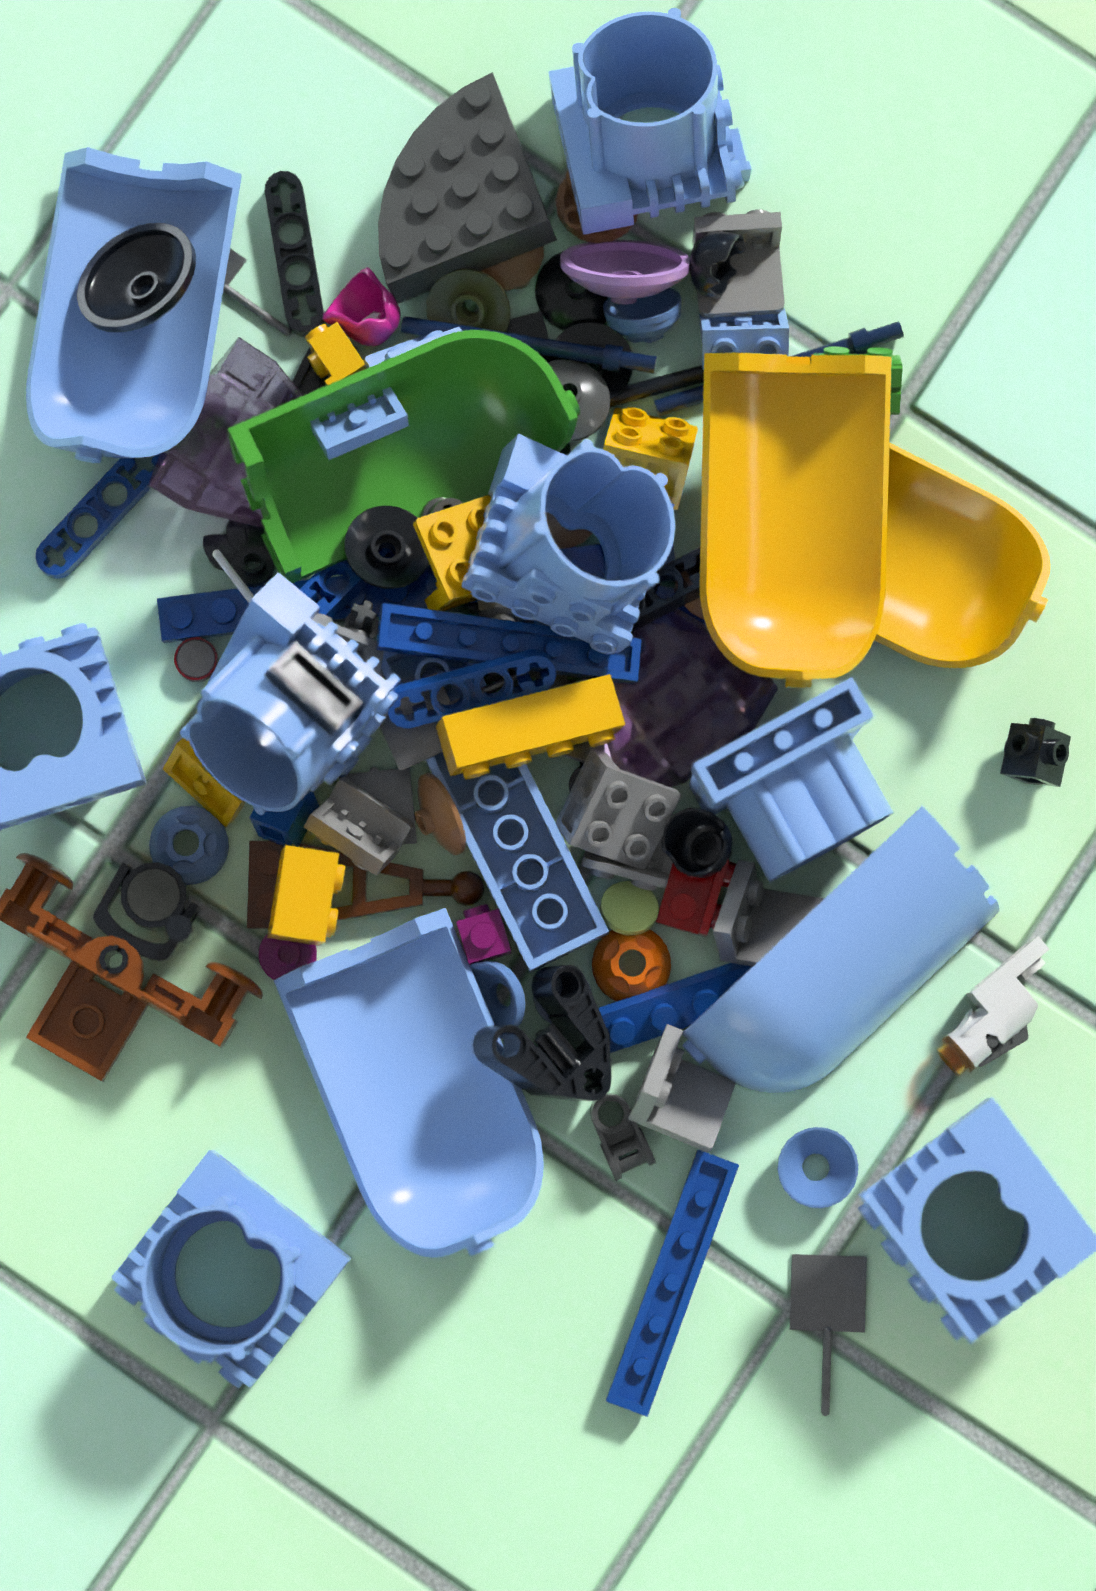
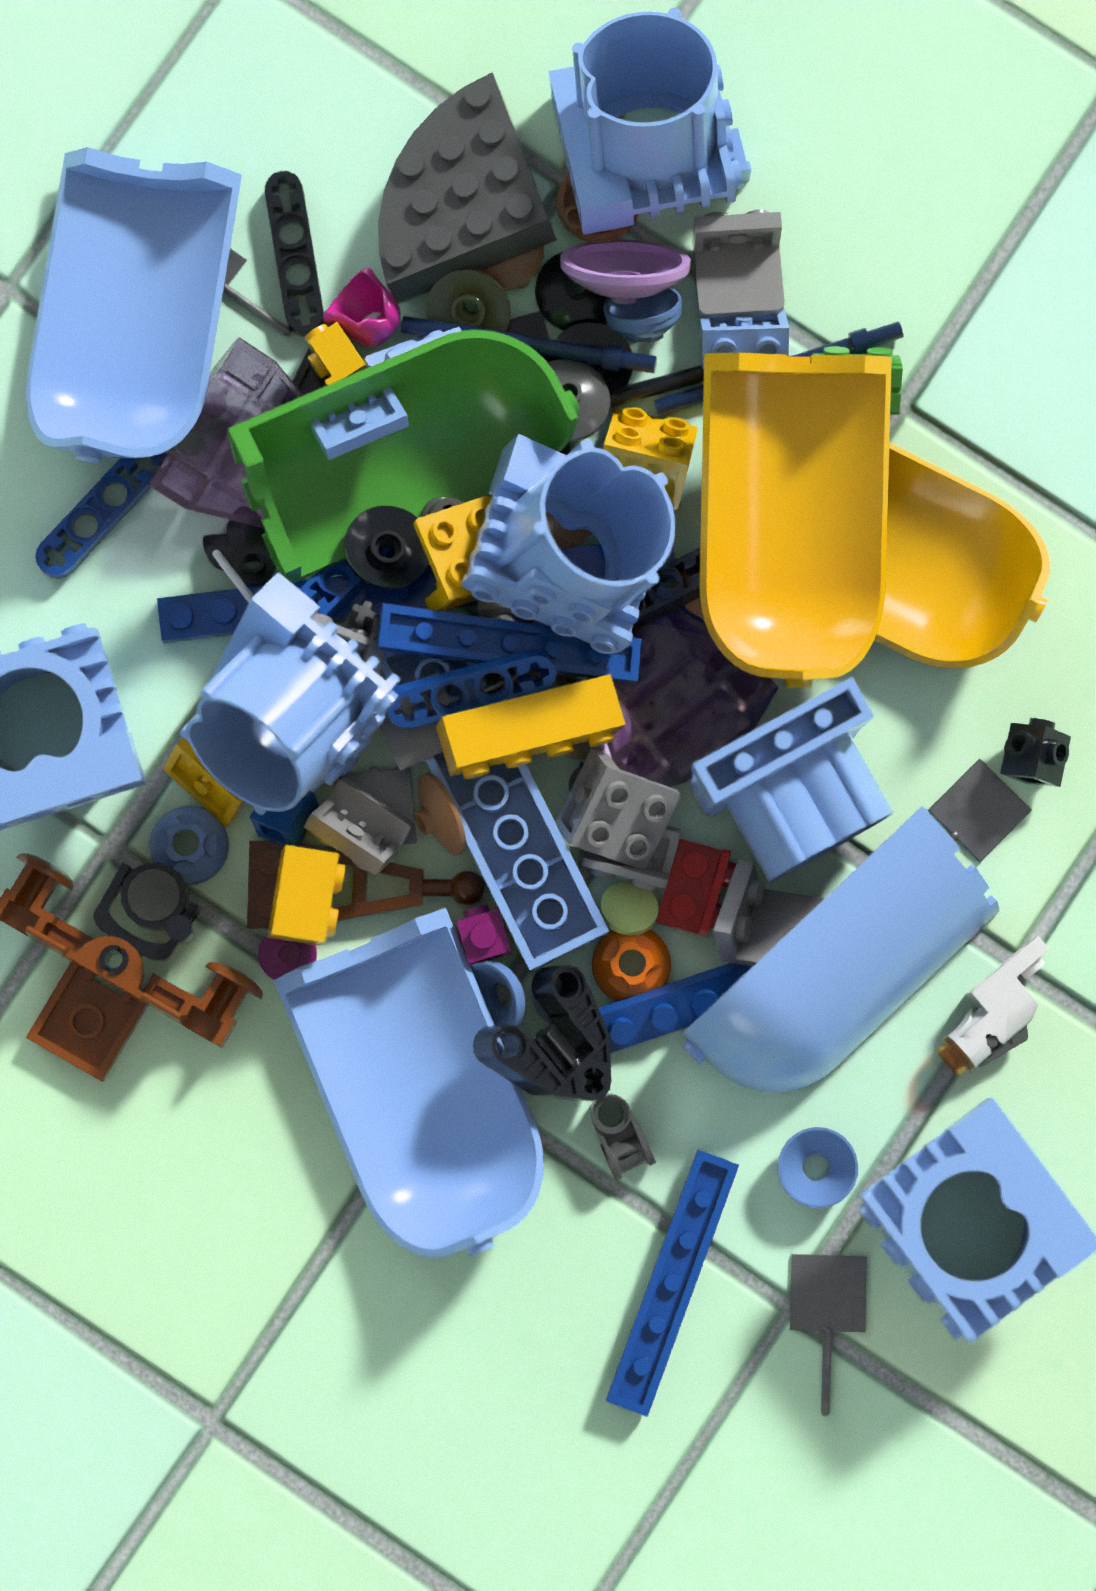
black dish [77,223,196,332] -> none
light blue hose [111,1149,352,1388] -> none
flat silver tile [174,637,219,682] -> none
tile [264,641,363,737] -> none
light grey bracket [628,1024,735,1153] -> none
black hair [661,807,732,878] -> none
black hair [689,231,745,299] -> none
none -> flat silver piece [928,758,1032,862]

